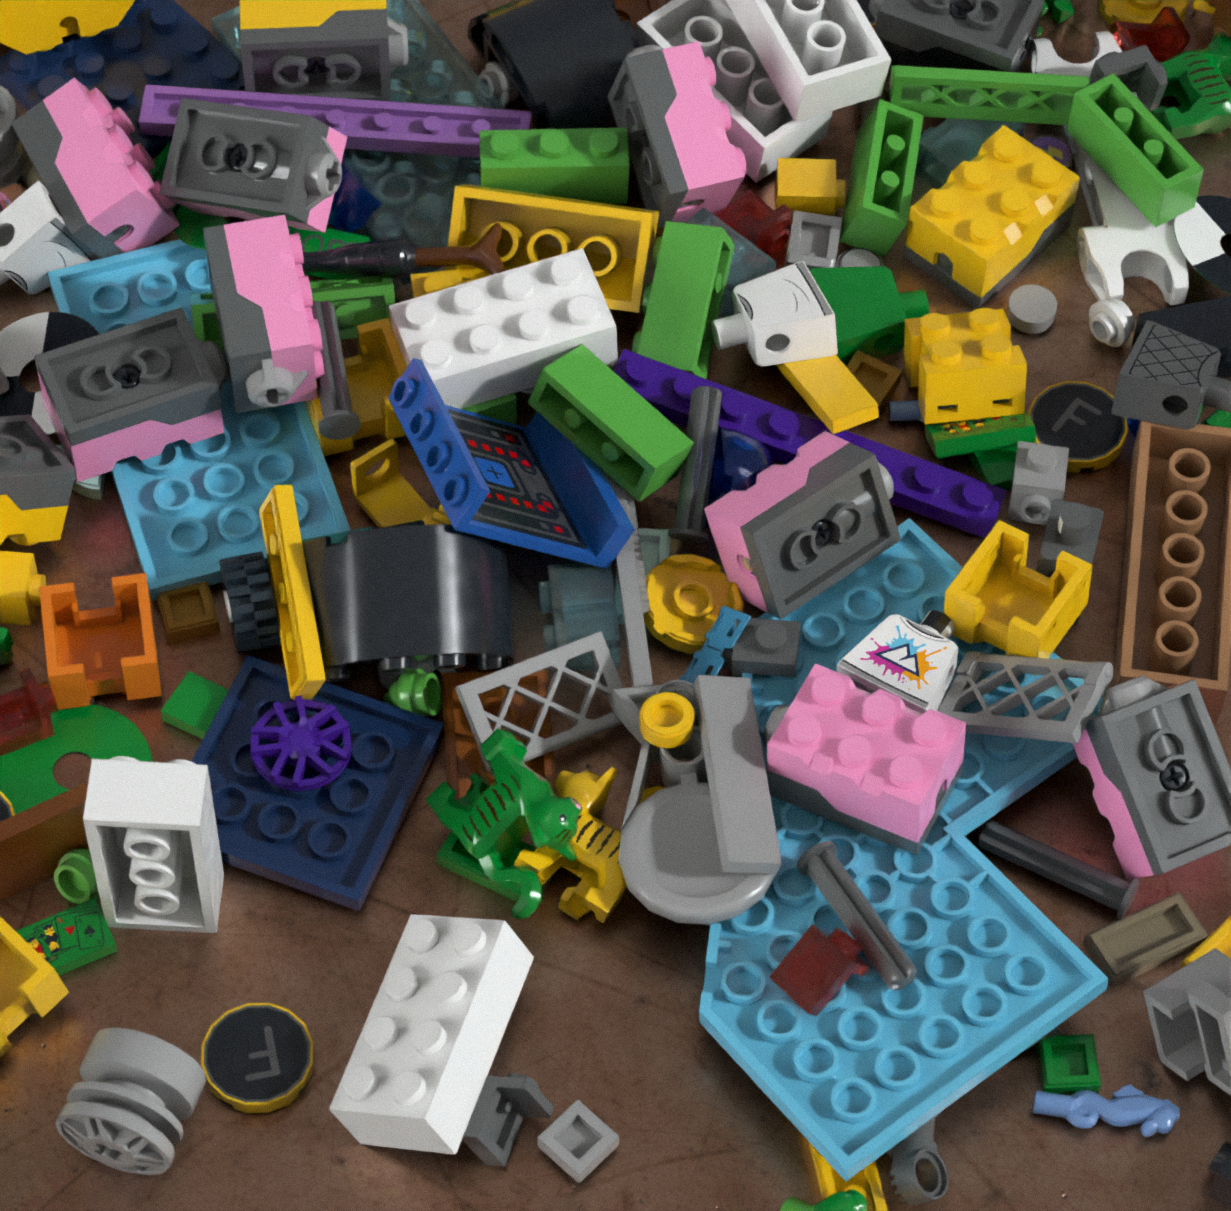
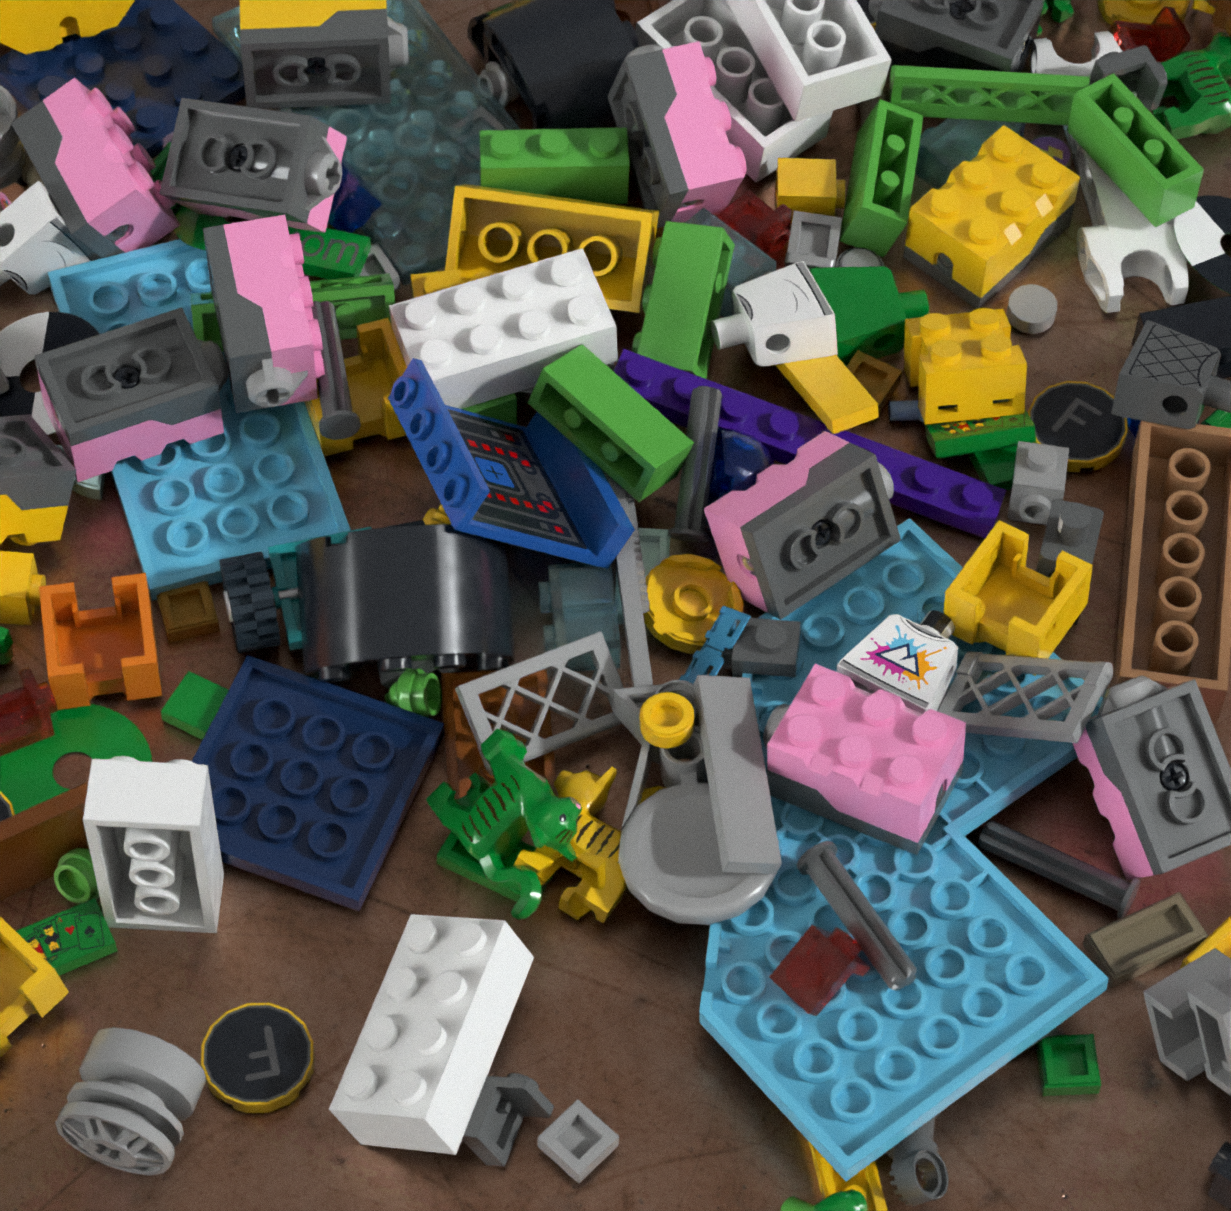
medium lavender plate [139,85,531,158] -> none
dark purple wheel [250,695,352,791] -> none
yellow tile [259,485,326,700] -> none
black piece [302,223,506,278] -> none
yellow bracket [351,438,430,528] -> none
medium blue animal [1033,1084,1180,1137] -> none
white plate [1088,298,1135,347] -> none

